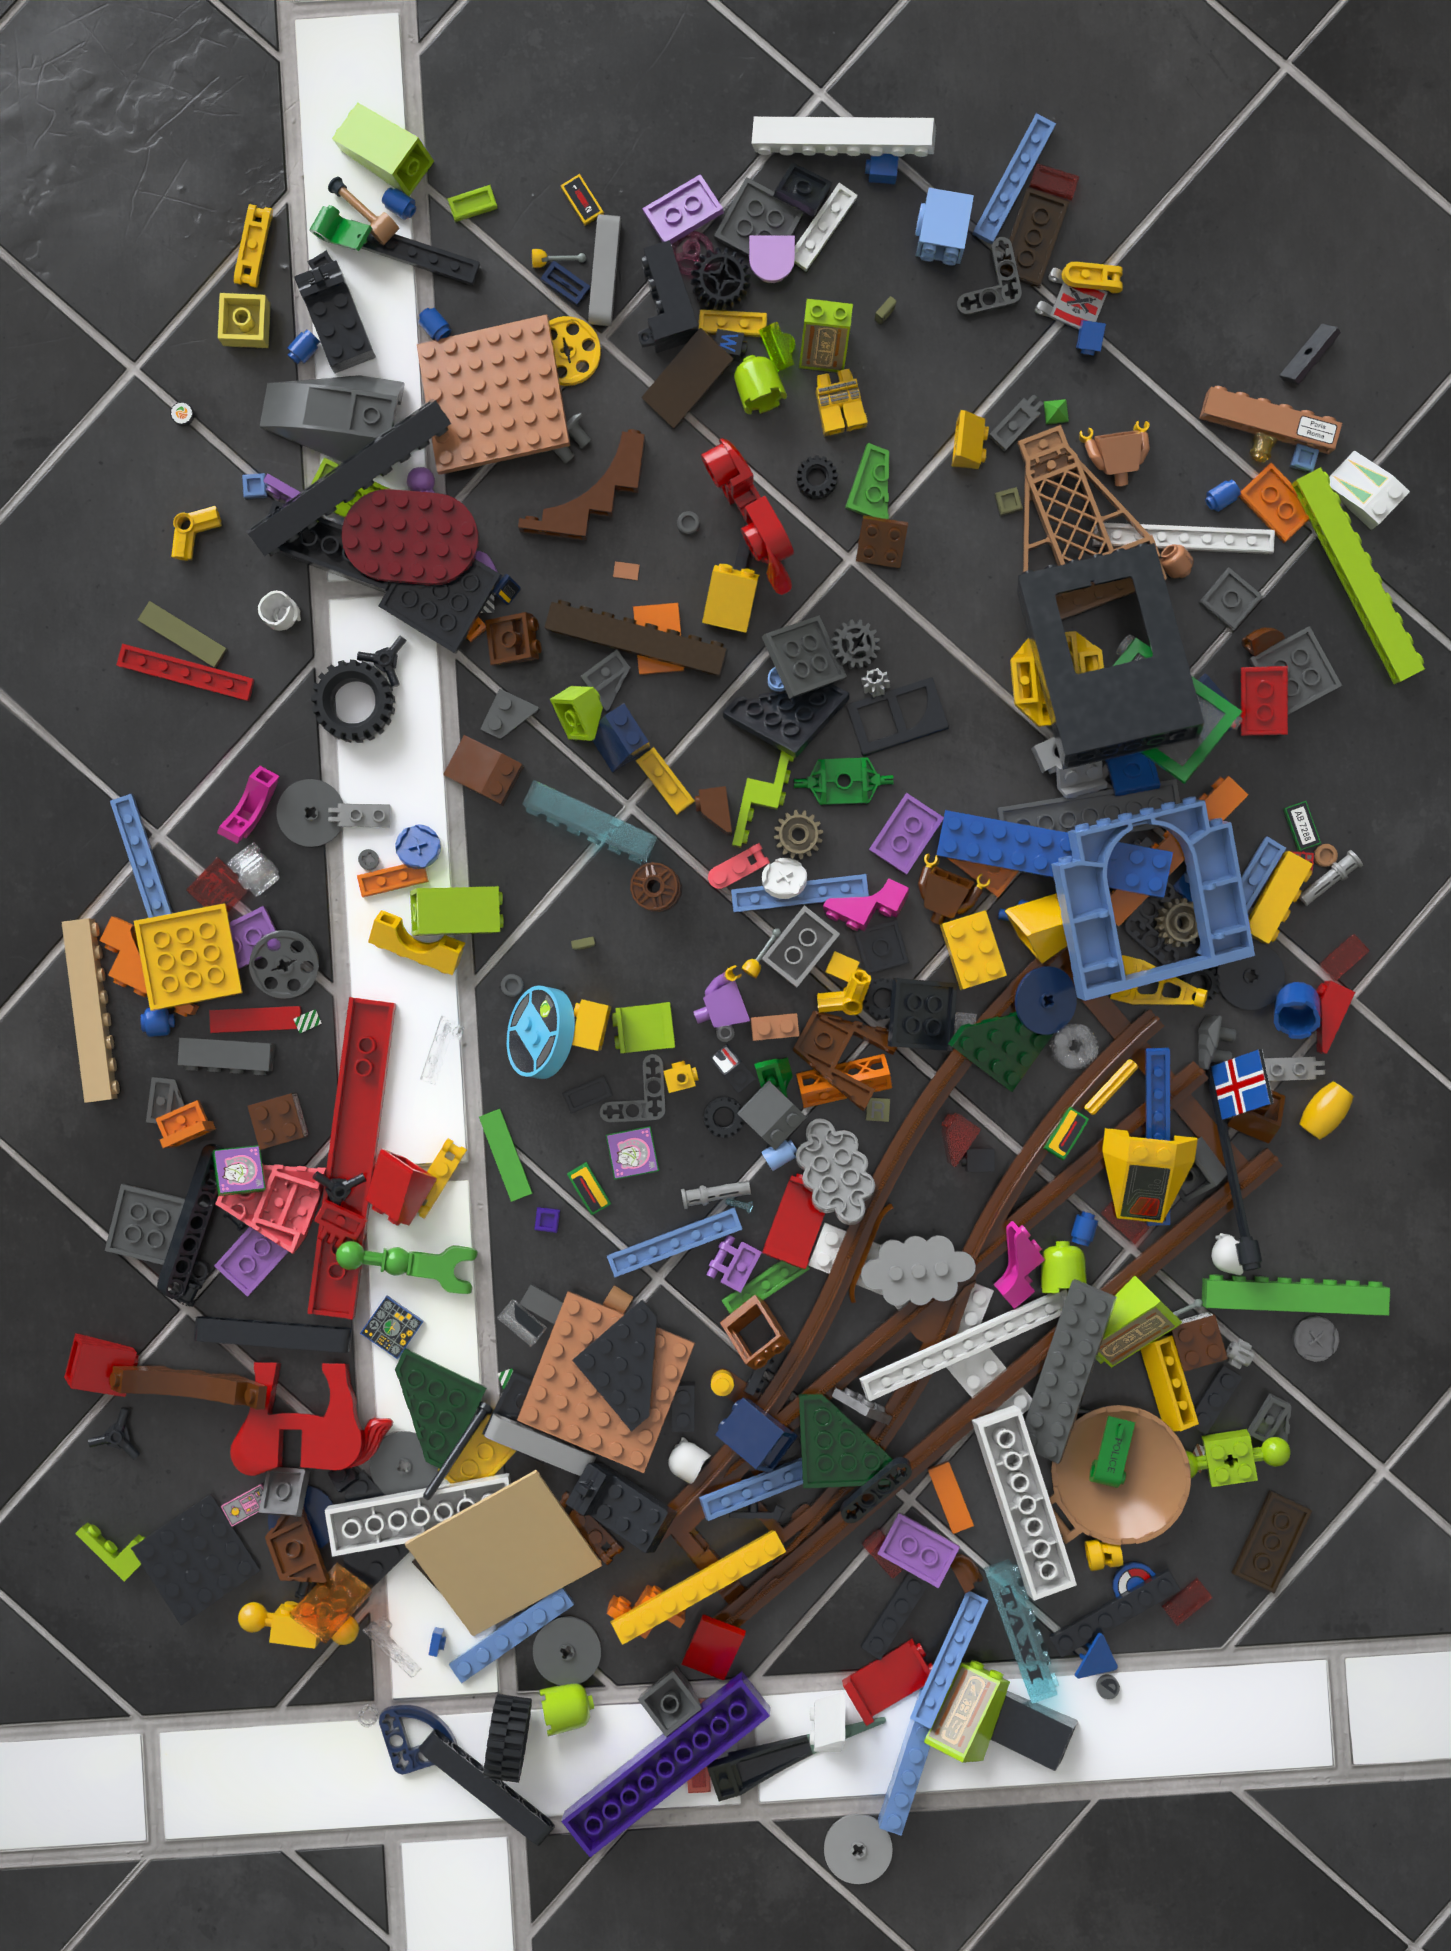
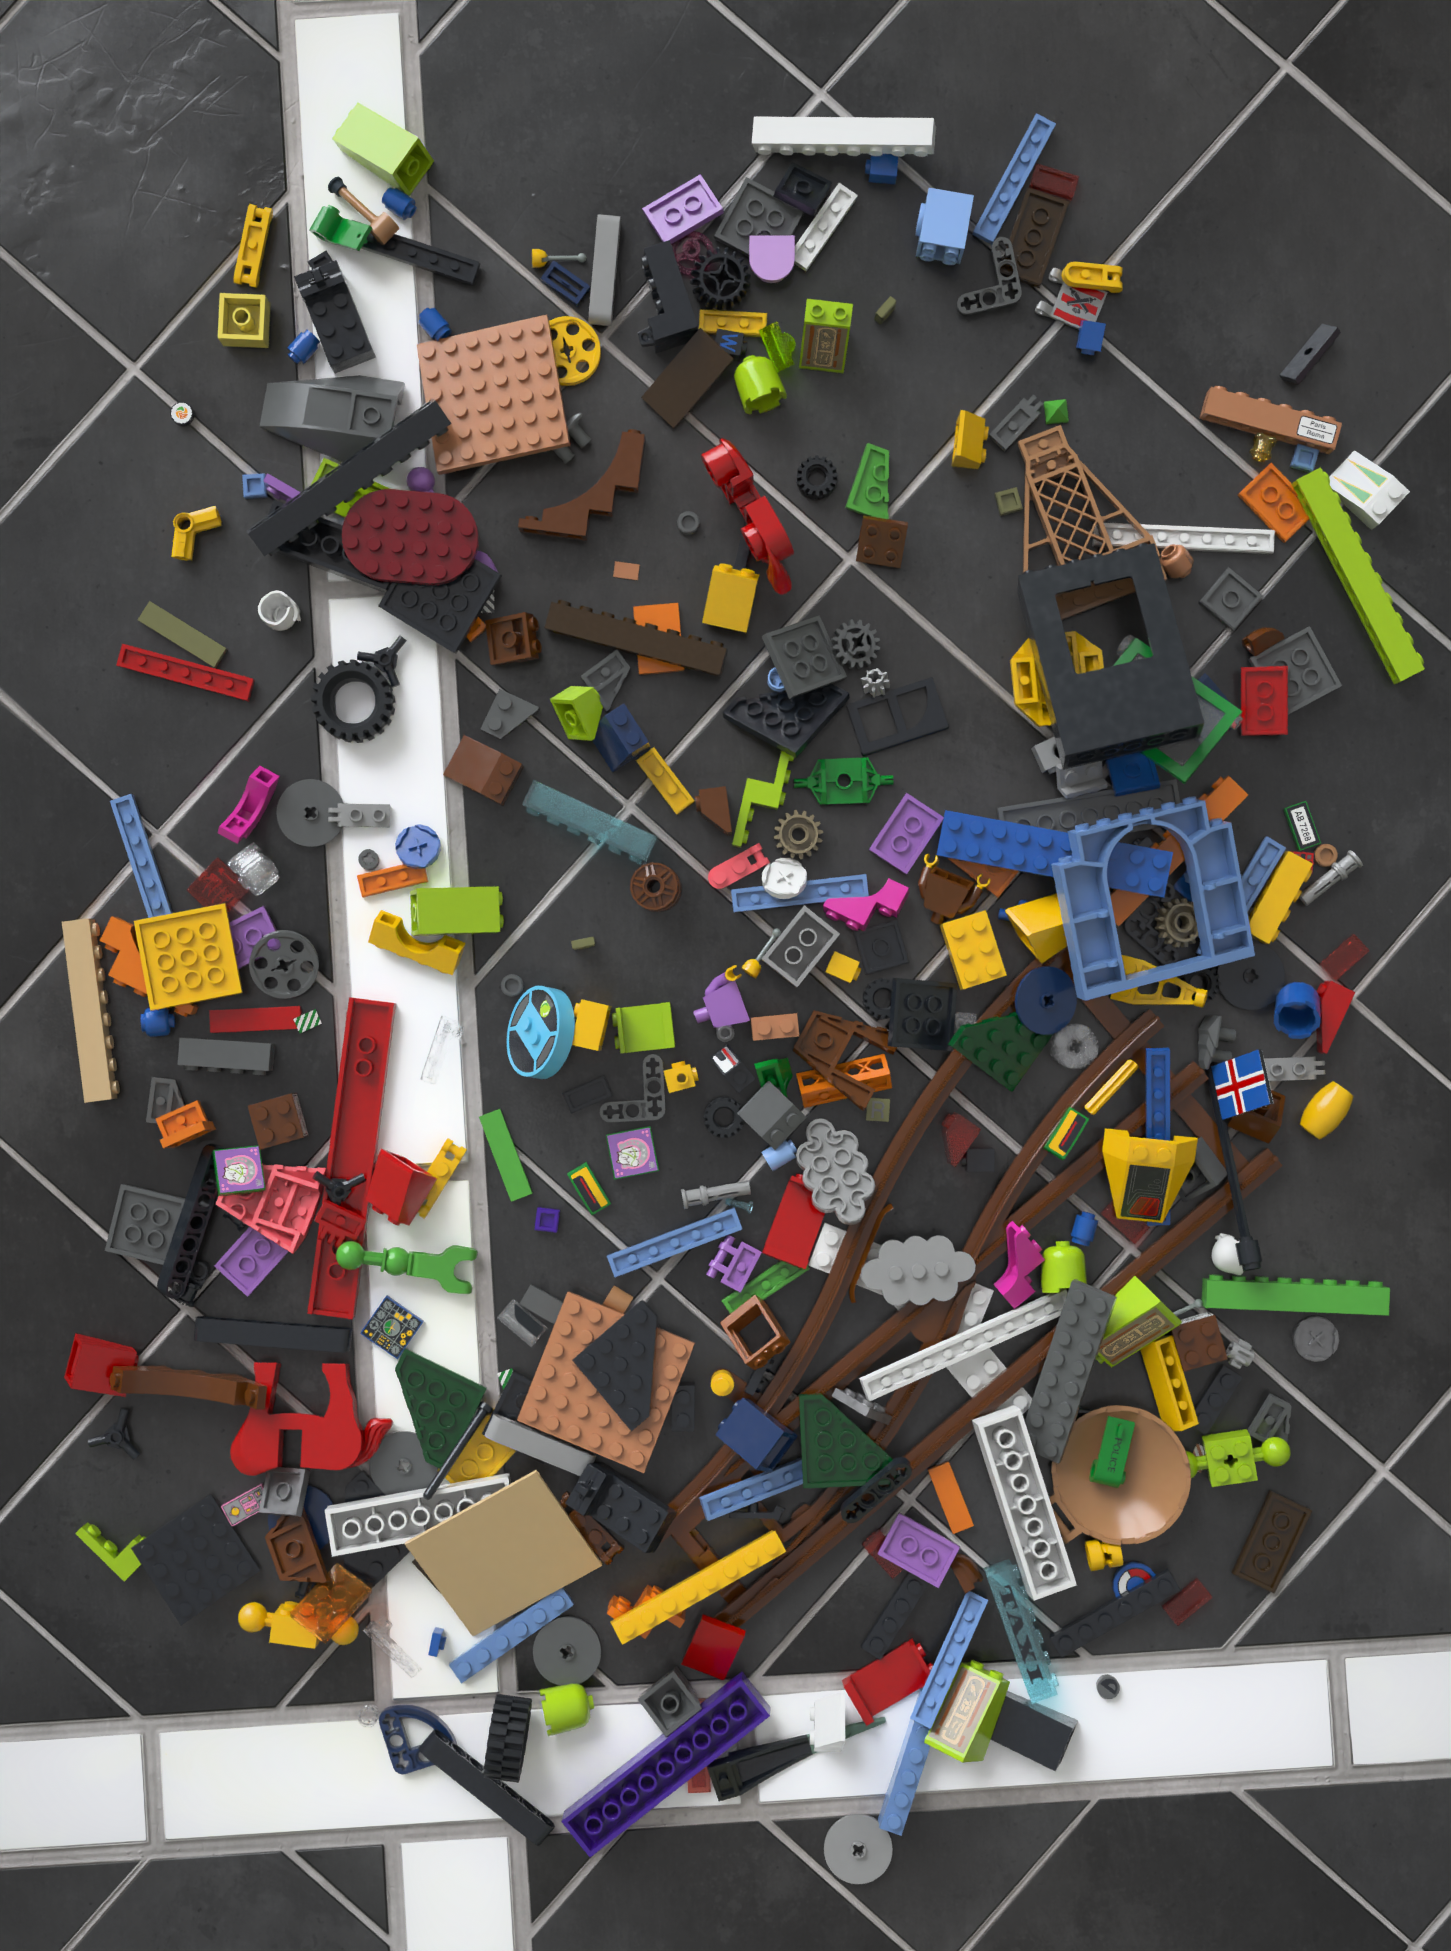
black plate [328,1467,359,1493] -> none
lime tile [448,185,498,222] -> none
slope [493,574,521,605] -> none
tile [561,174,604,226] -> none
white helmet [668,1437,711,1484] -> none
yellow hips [816,369,868,437] -> none
yellow piece [817,969,871,1015] -> none
blue piece [1075,1633,1118,1679] -> none
nougat torso [1079,421,1150,486] -> none
blue brick [1205,480,1241,512] -> none

